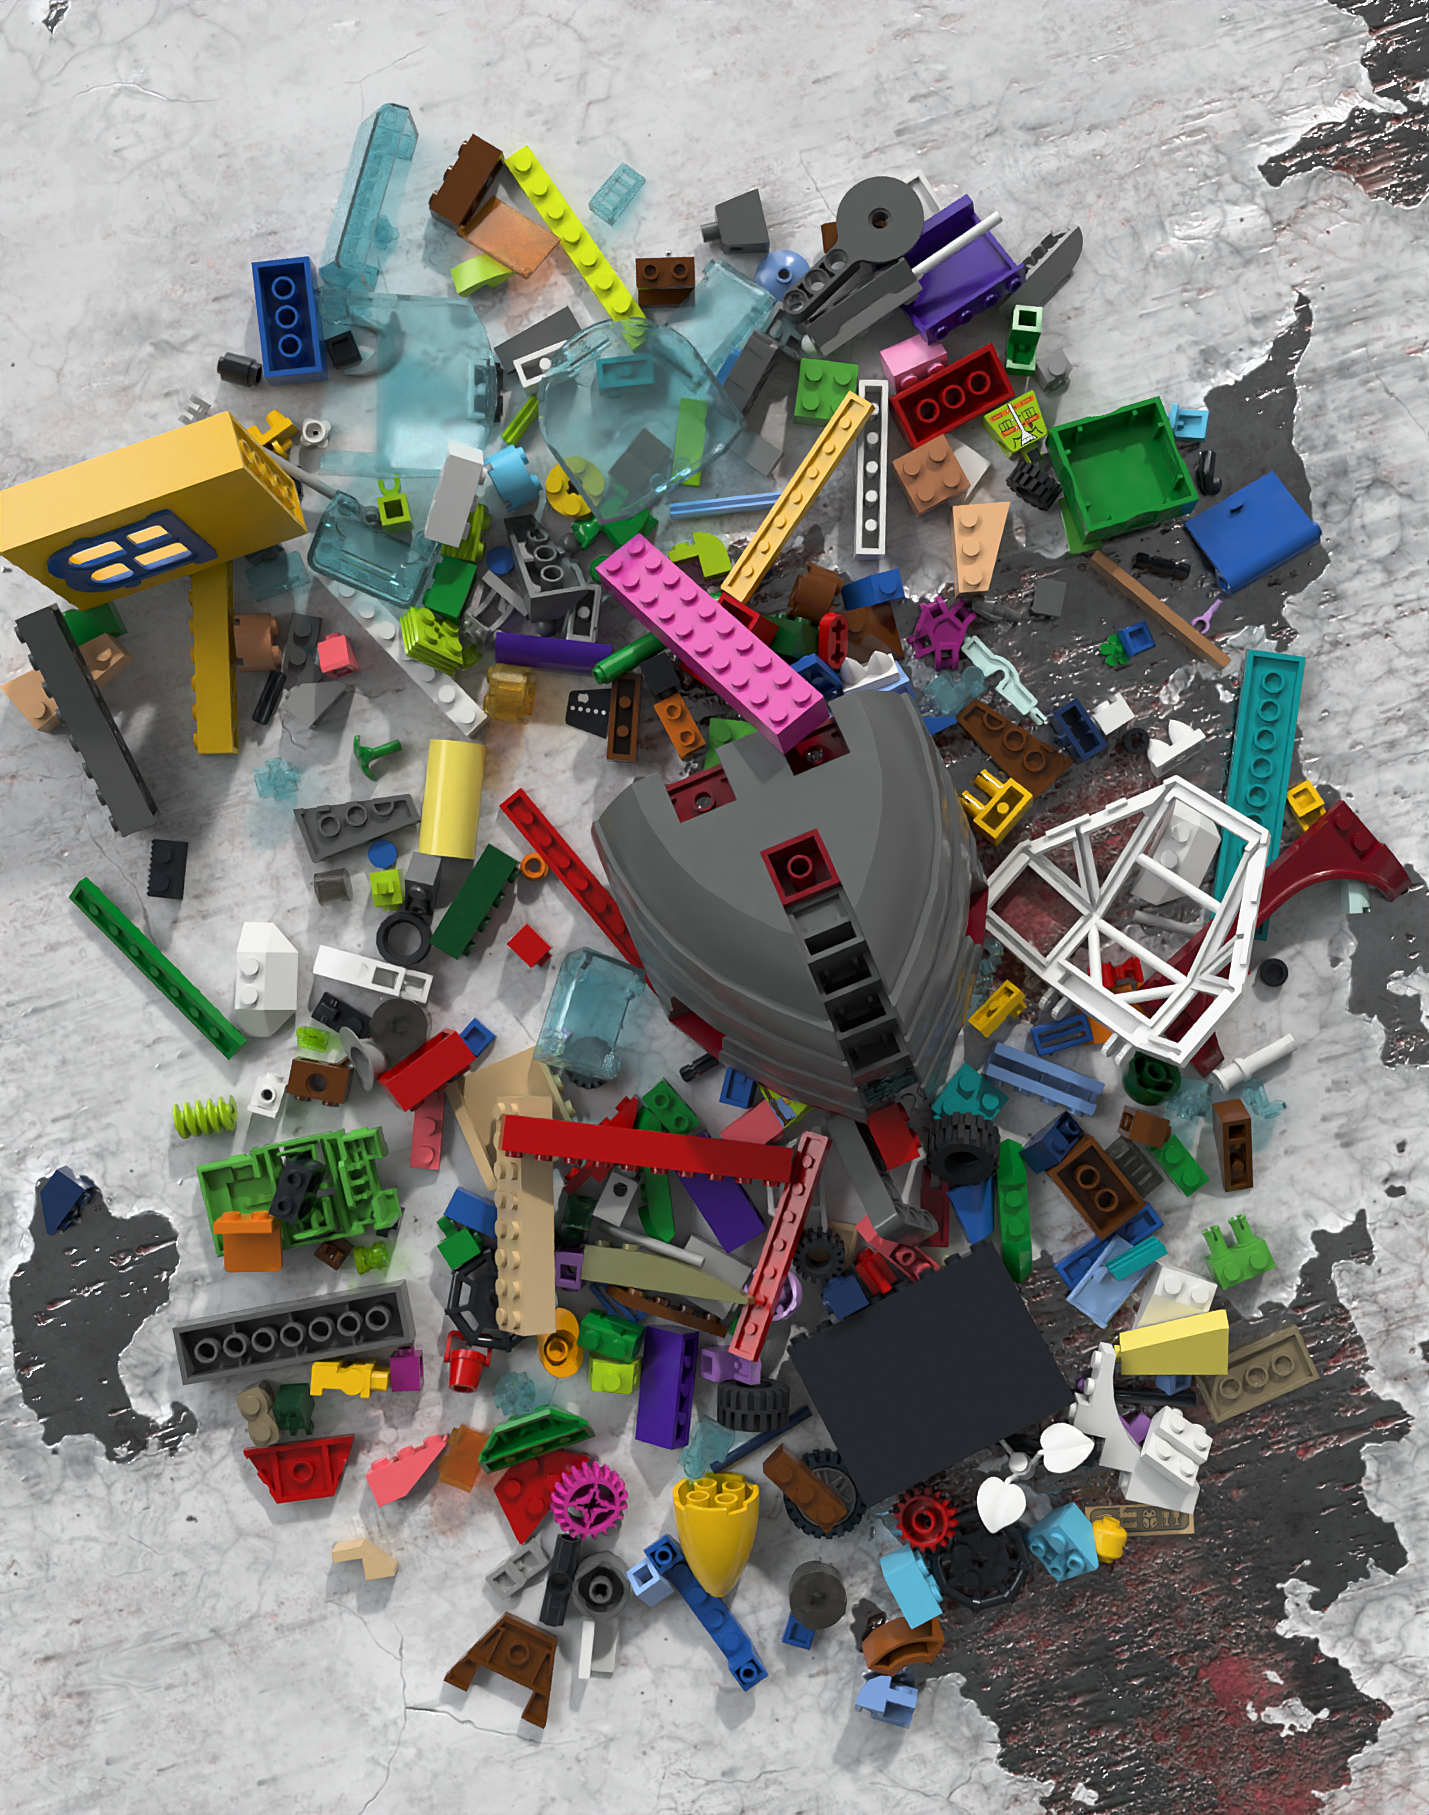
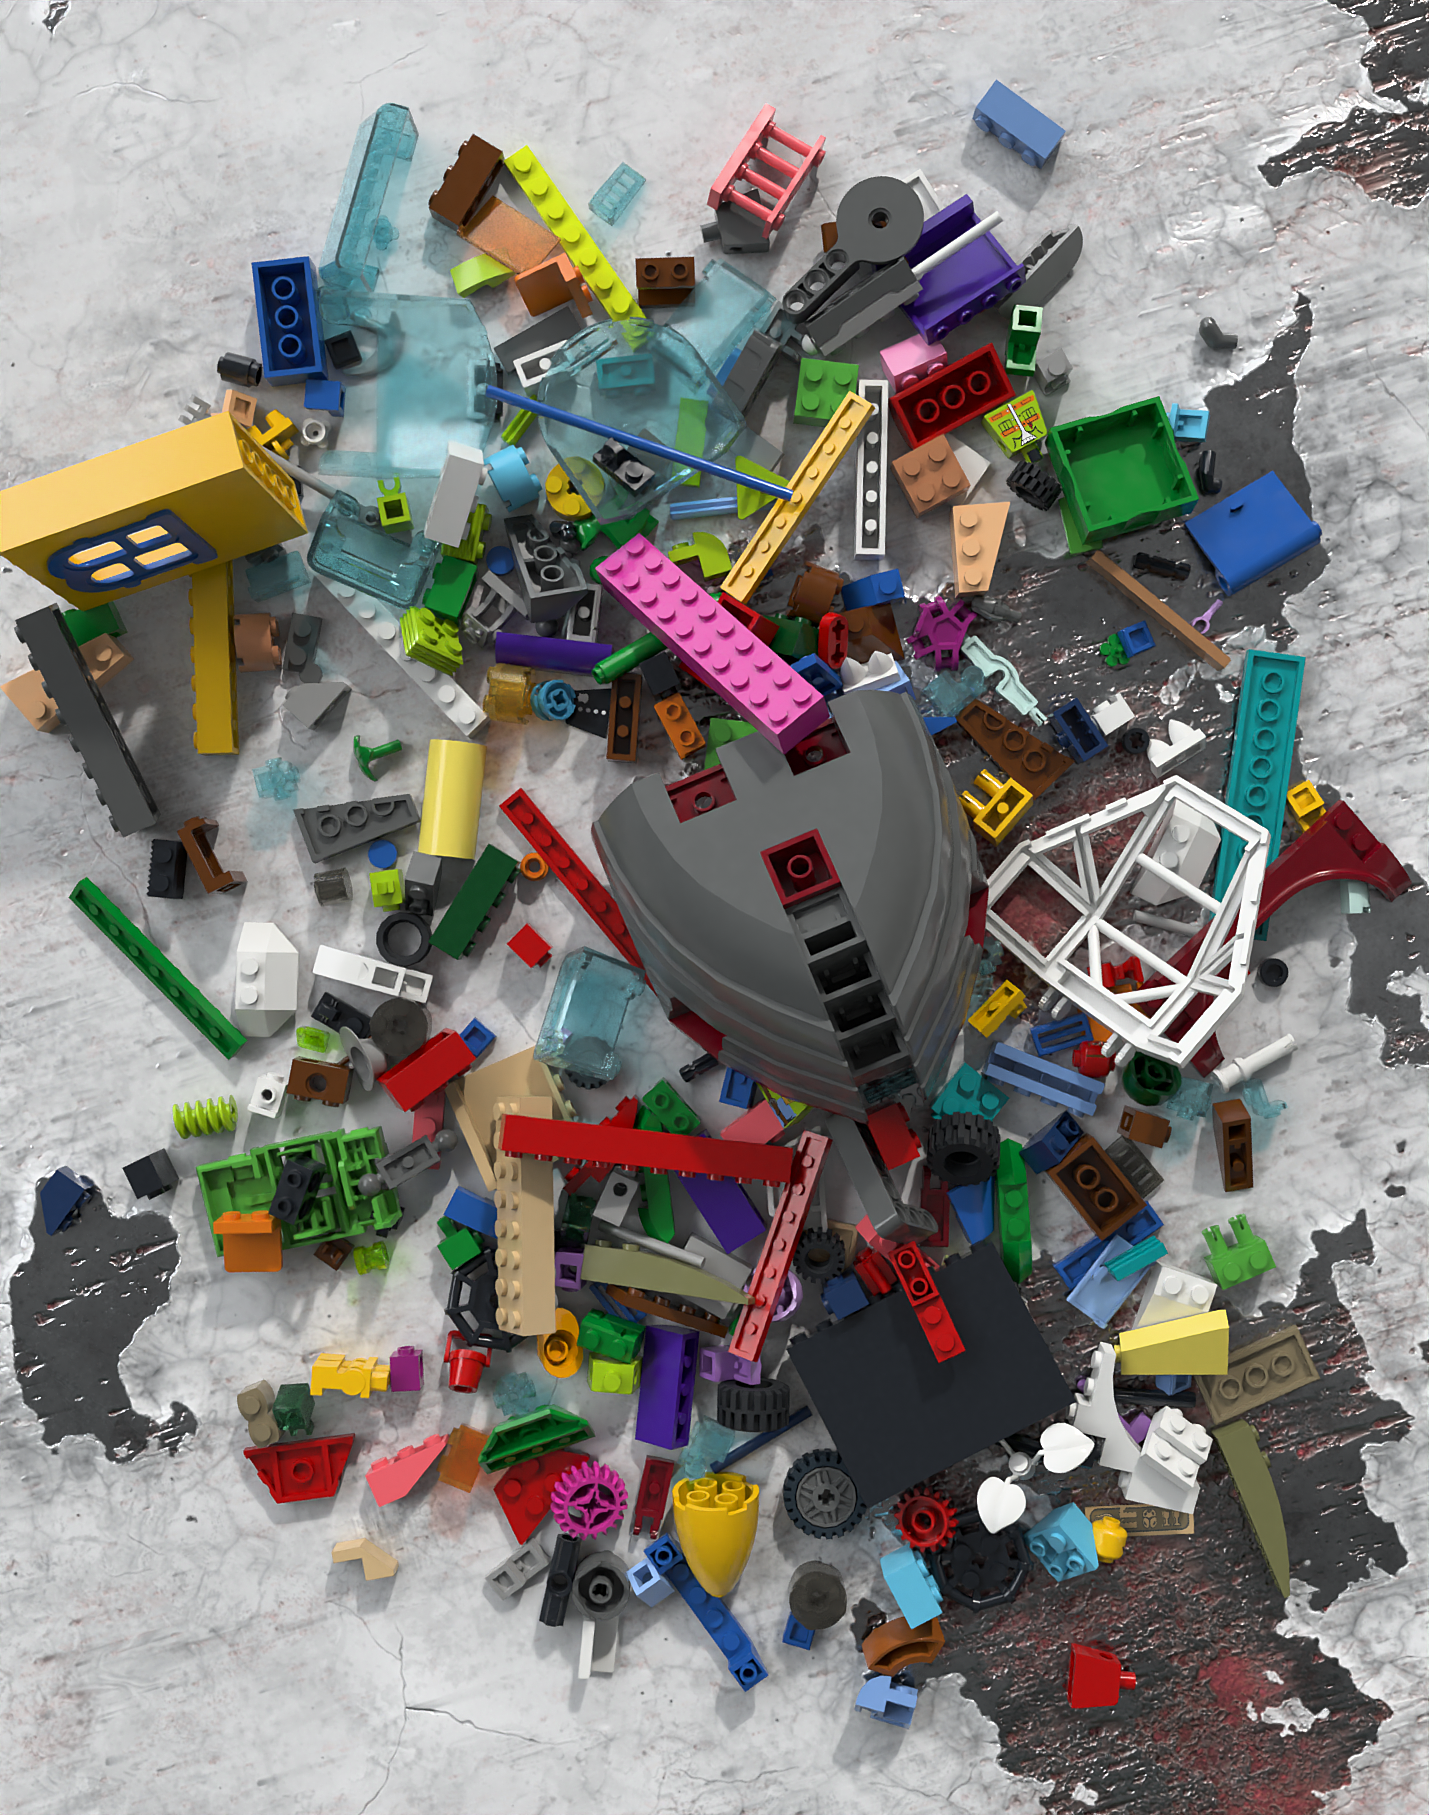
dark grey brick [172,1279,416,1385] -> none
black axle [252,670,287,725] -> none
coral slope [317,633,361,680] -> none
reddish brown wing [443,1611,558,1729] -> none
clear neon green bush [461,644,483,671] -> none
medium blue dish [755,250,811,307] -> none
reddish brown brick [762,1442,847,1533] -> none
dark grey panel [1032,578,1067,621] -> none
green brick [1145,1132,1210,1198] -> none
none -> black brick [122,1148,179,1200]
none -> reddish brown panel [177,816,248,894]
none -> light nougat panel [211,390,257,427]
none -> blue panel [304,379,346,417]
none -> dark grey plate [358,1129,458,1197]
none -> blue piece [486,385,794,502]
none -> orange bracket [514,253,593,319]
none -> dark azure wheel [530,680,576,721]
none -> black arm [549,521,576,542]
none -> black hinge [592,437,655,497]
none -> dark red hinge [632,1455,675,1539]
none -> coral fence [707,103,826,239]
none -> lime piece [735,455,790,520]
none -> red slope [888,1241,966,1364]
none -> medium blue brick [972,79,1066,169]
none -> red torso [1066,1643,1136,1709]
none -> red head [1072,1040,1116,1078]
none -> dark grey arm [1199,317,1238,349]
none -> olive slope [1211,1418,1290,1598]

